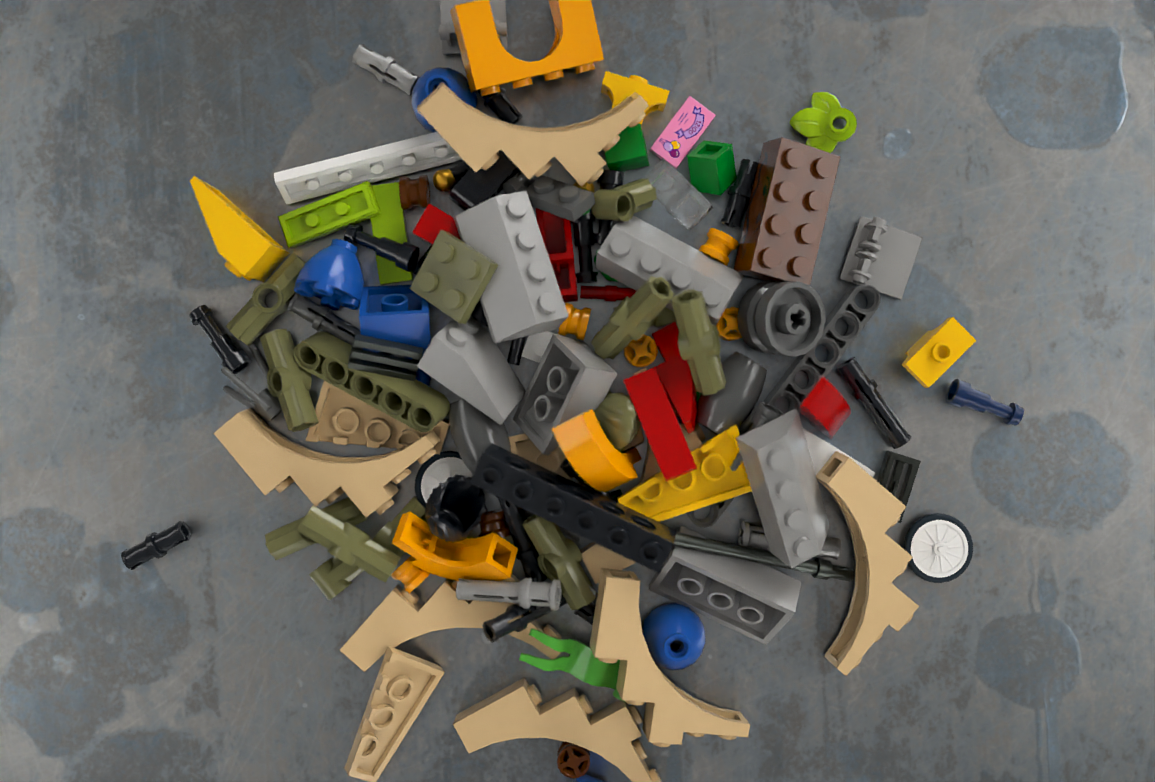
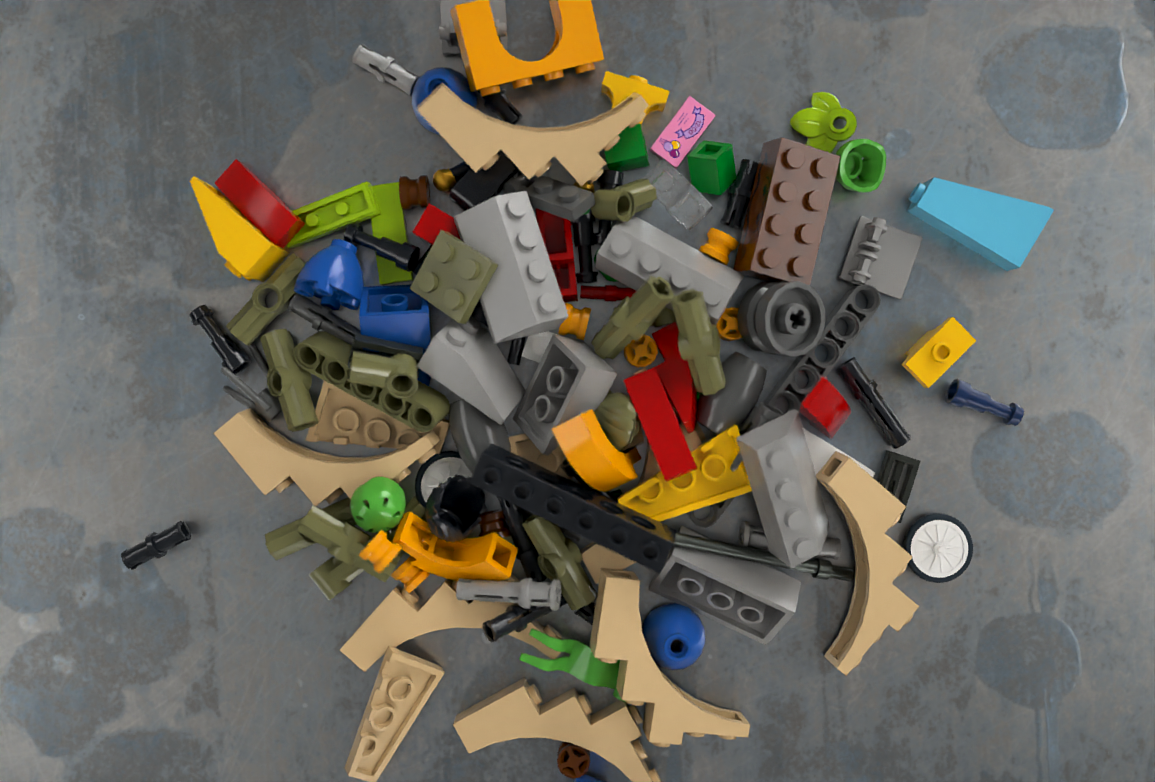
white plate [274,132,463,204] -> none
none -> red slope [214,159,305,248]
none -> olive piece [347,351,418,398]
none -> bright green helmet [350,477,406,533]
none -> light orange wheel [358,529,402,574]
none -> bright green helmet [835,139,886,192]
none -> medium azure slope [907,177,1054,271]

